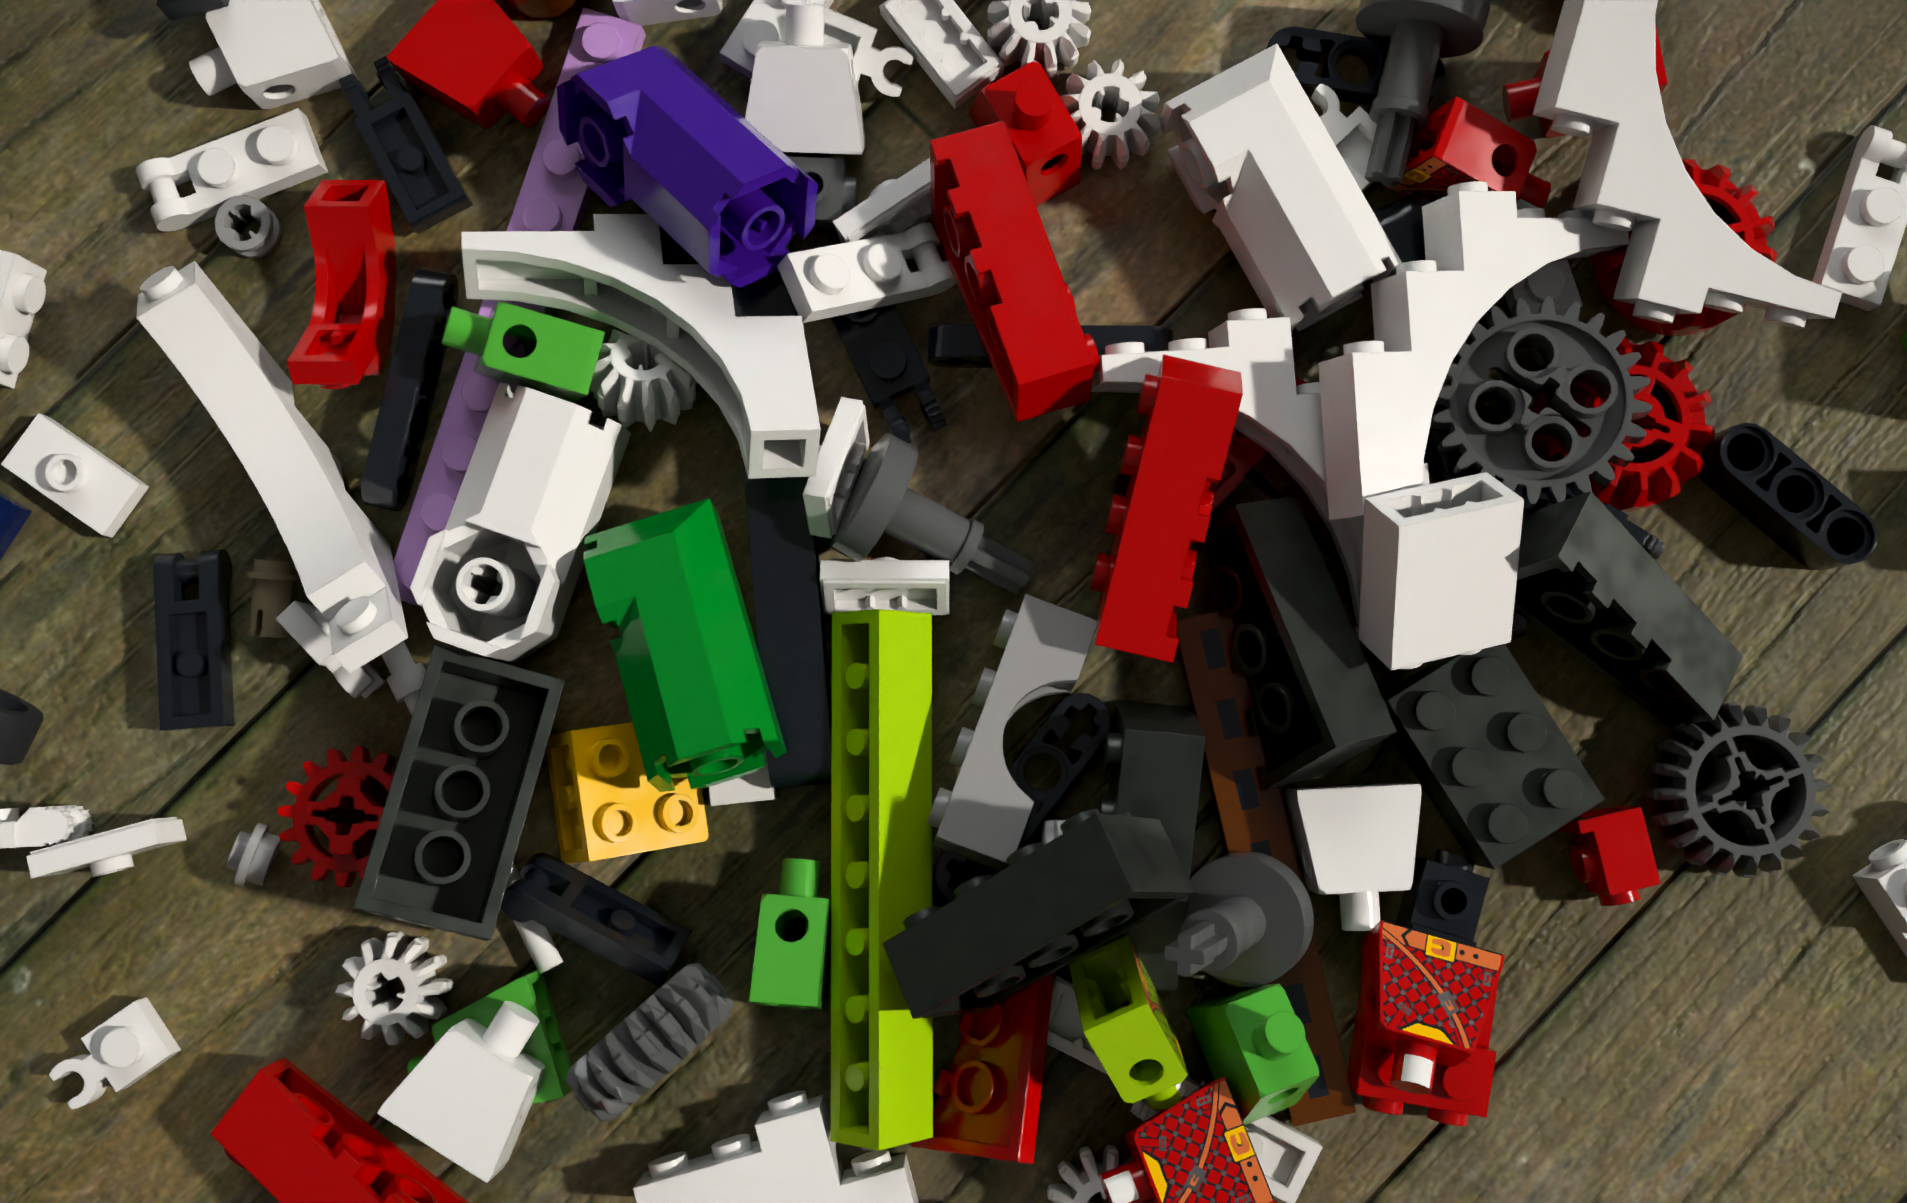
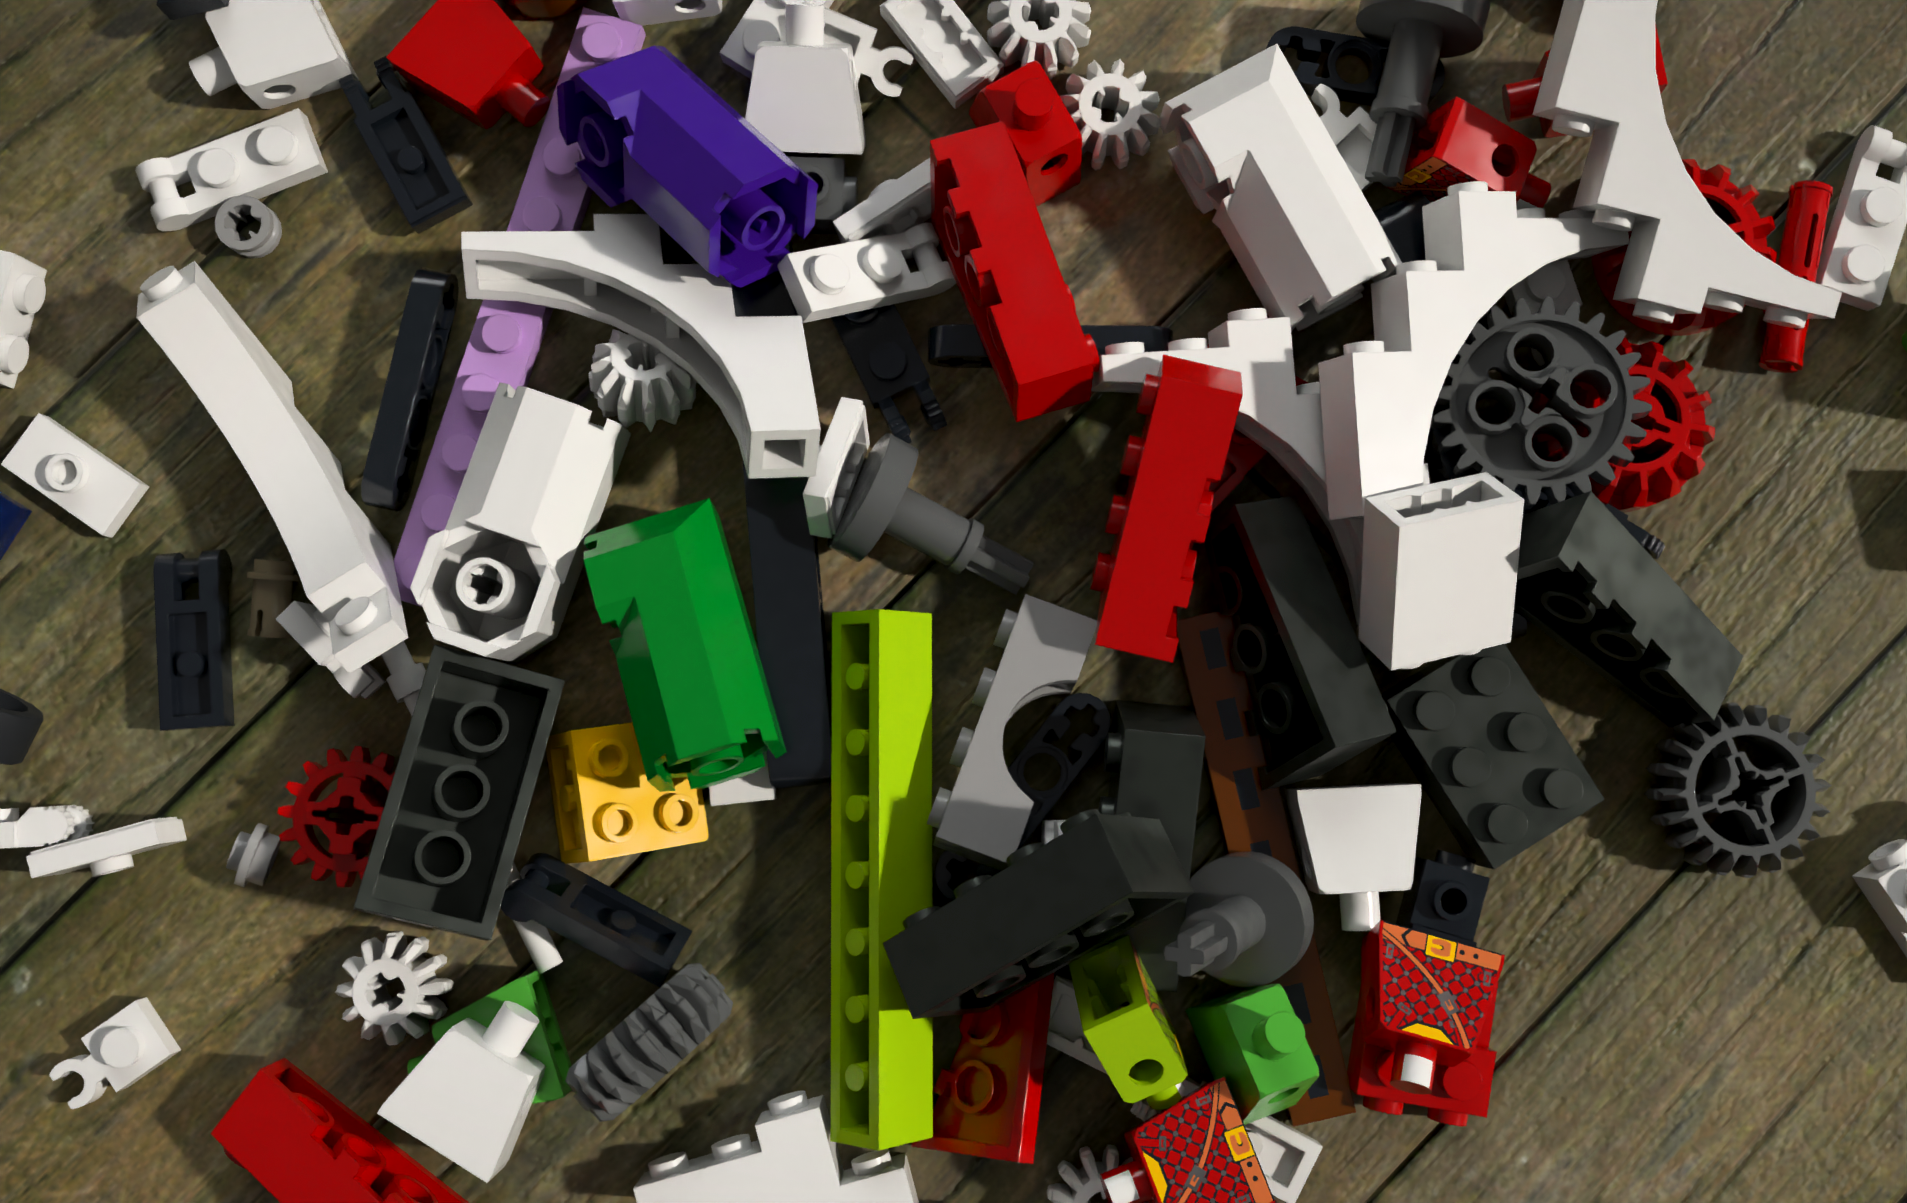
red arch [287,180,396,390] -> none
bright green torso [441,301,605,403] -> none
bright green torso [749,858,831,1011] -> none
white plate [820,557,949,615] -> none
red brick [1559,805,1661,906] -> none
black beam [1698,423,1878,570] -> none
none -> red pin [1758,180,1833,373]

